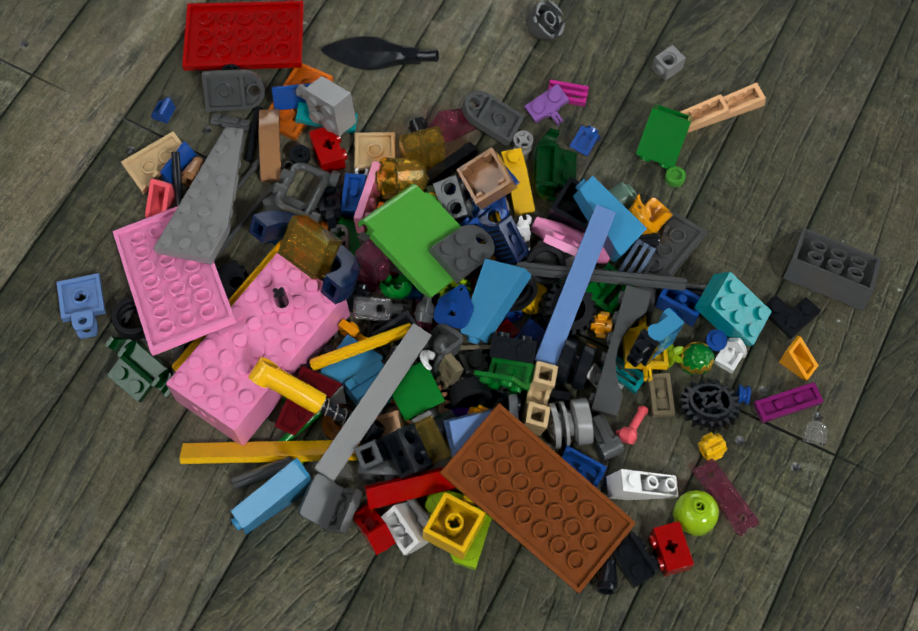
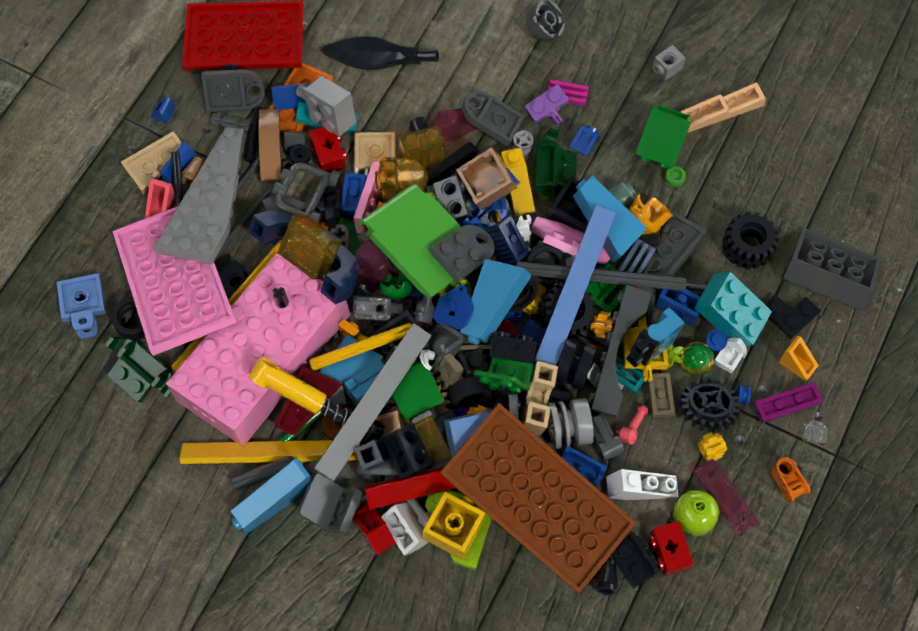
none -> dark grey slope [284,132,307,156]
none -> black tyre [722,212,779,269]
none -> orange piece [771,457,811,503]

